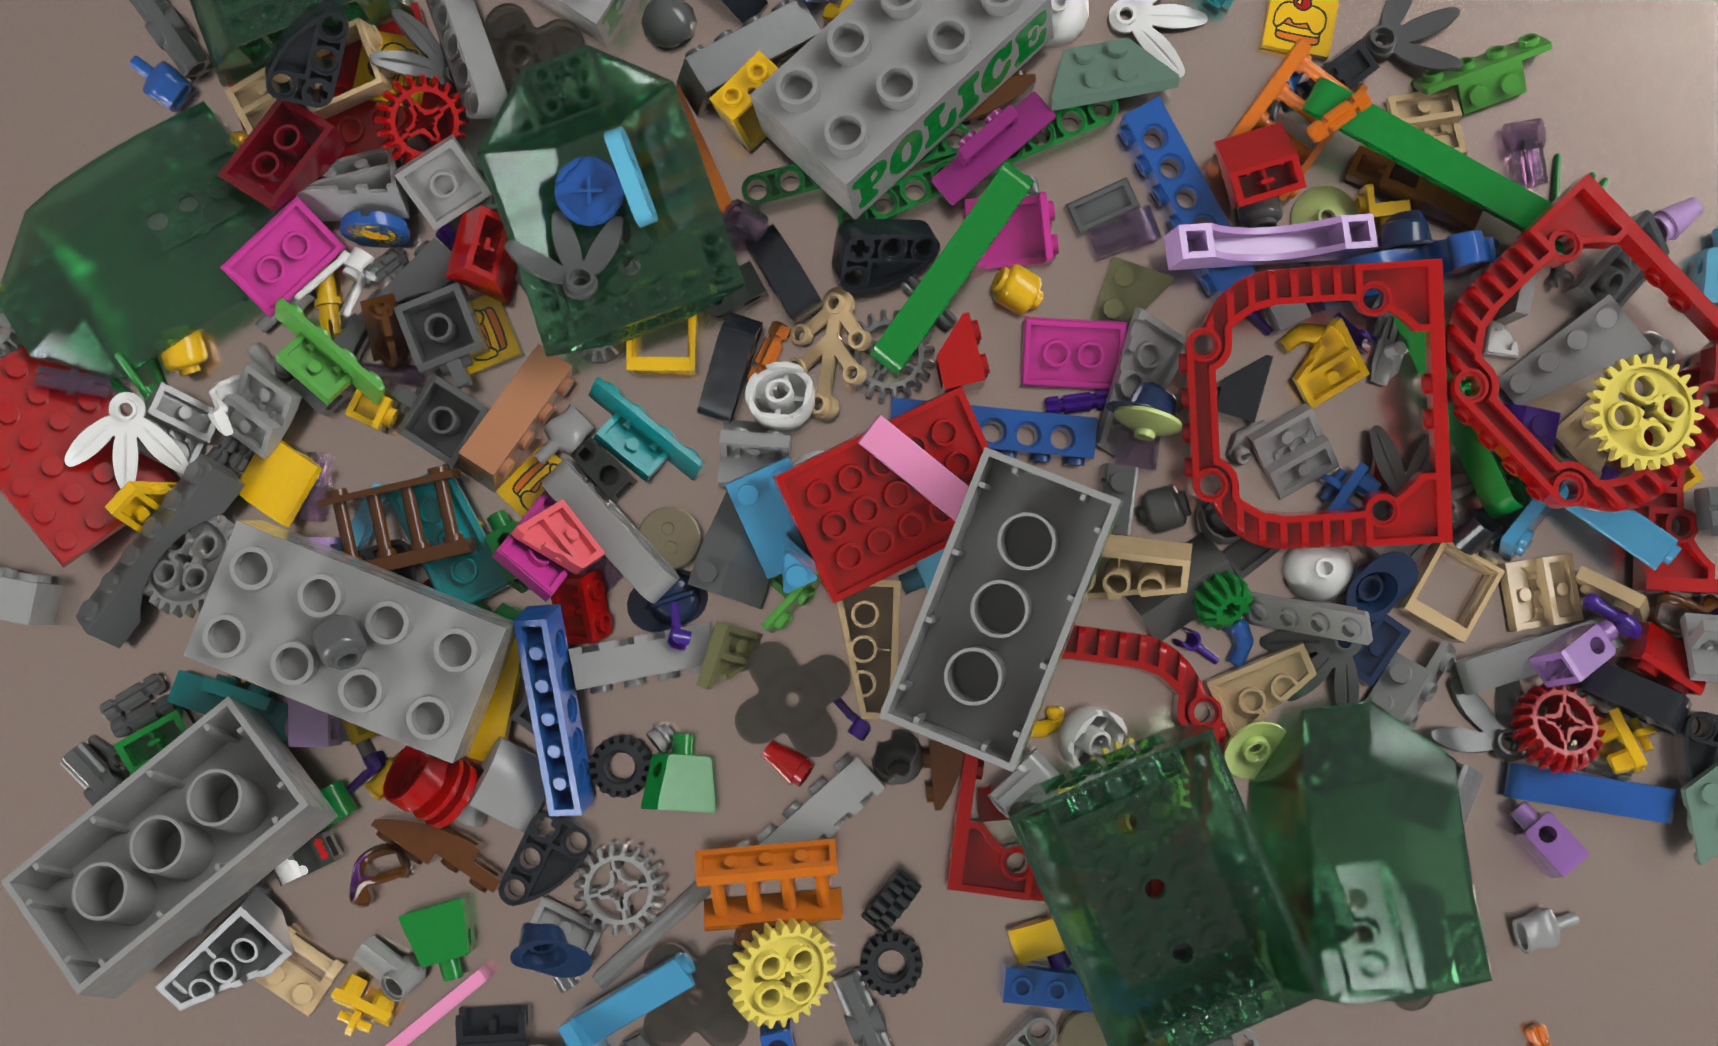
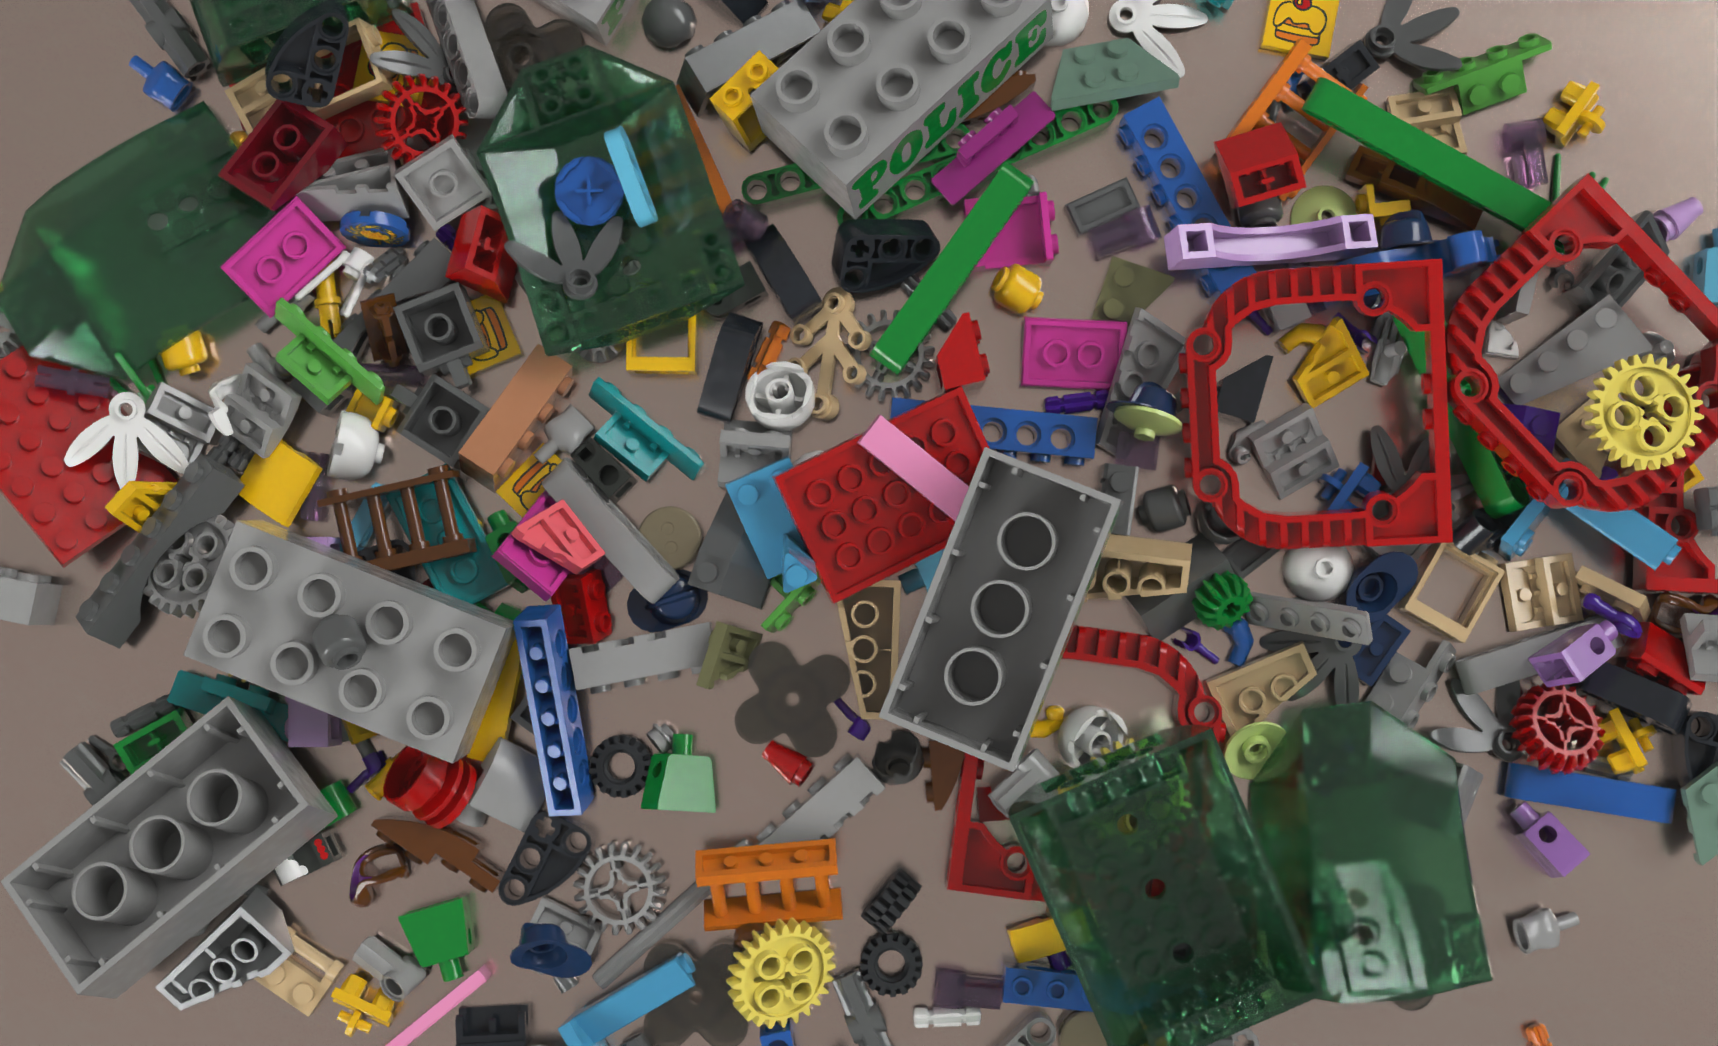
dark grey axle [99,673,166,721] -> none
dark purple hand [667,602,692,651] -> none
orange axle [1306,90,1372,143] -> none
none -> white cylinder [327,411,385,480]
none -> white axle [913,1005,981,1028]
none -> clear purple piece [932,968,1003,1010]
none -> yellow hips [1542,81,1606,148]

